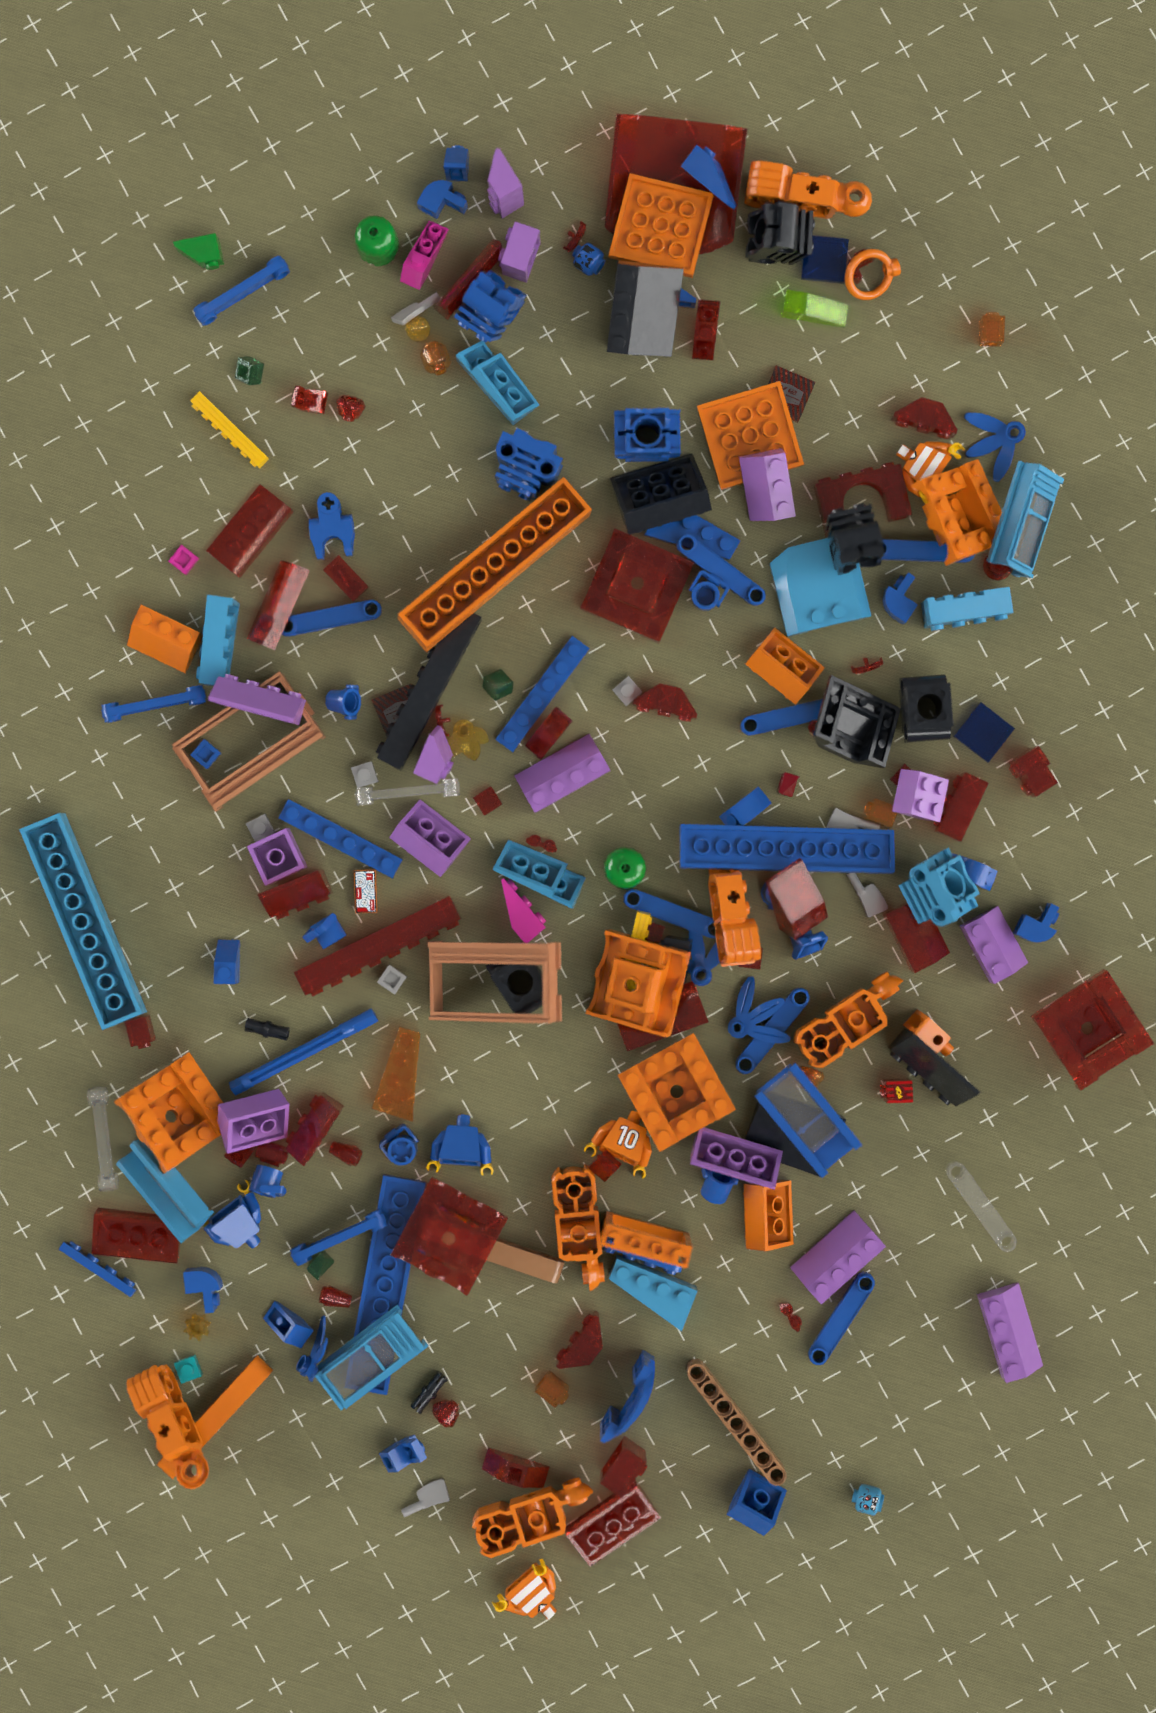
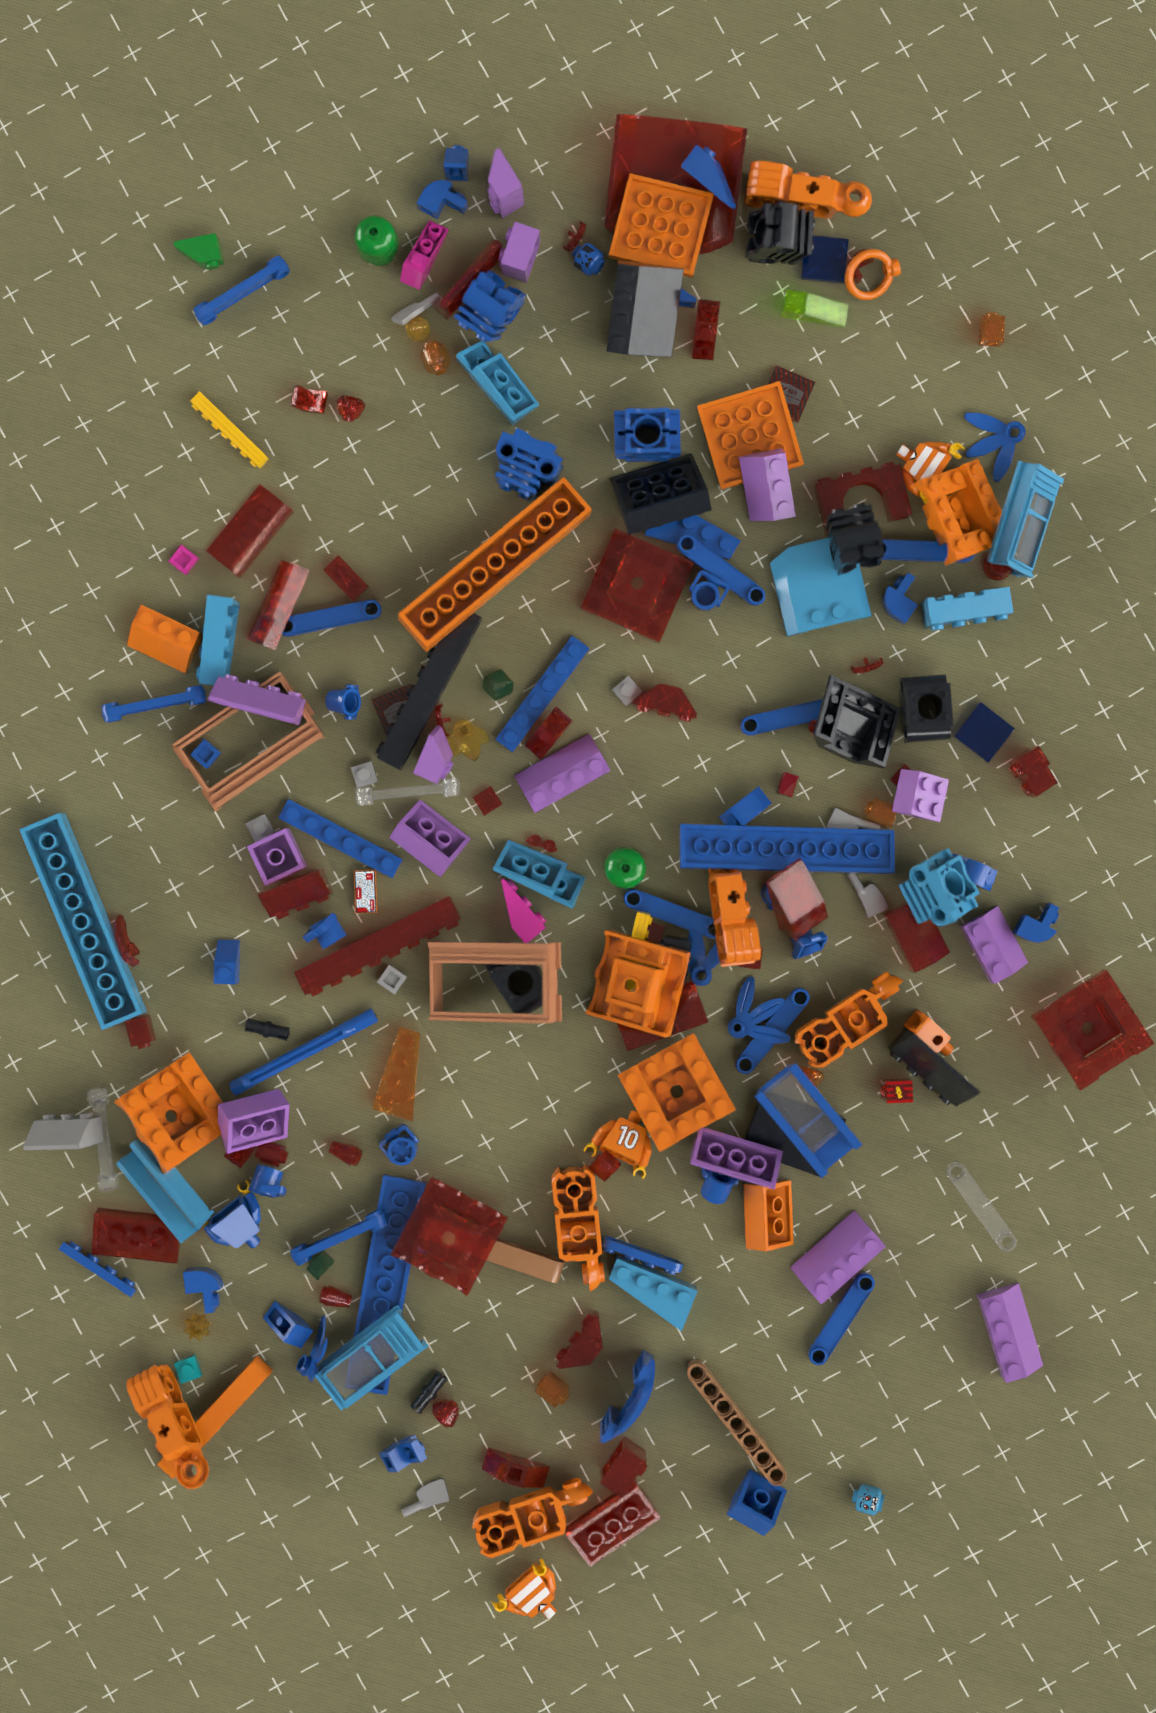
clear green slope [235,356,264,386] -> none
clear red slope [285,1092,345,1166] -> none
blue piece [308,492,355,560] -> none
blue torso [426,1114,493,1176] -> none
orange window [601,1211,693,1268] -> none
orange slope [746,628,825,705] -> none
clear red piece [779,1302,802,1332] -> none
clear red slope [891,397,958,439] -> none
clear red brick [934,772,989,842] -> none
none -> light grey slope [23,1112,104,1150]
none -> clear red piece [114,915,140,967]

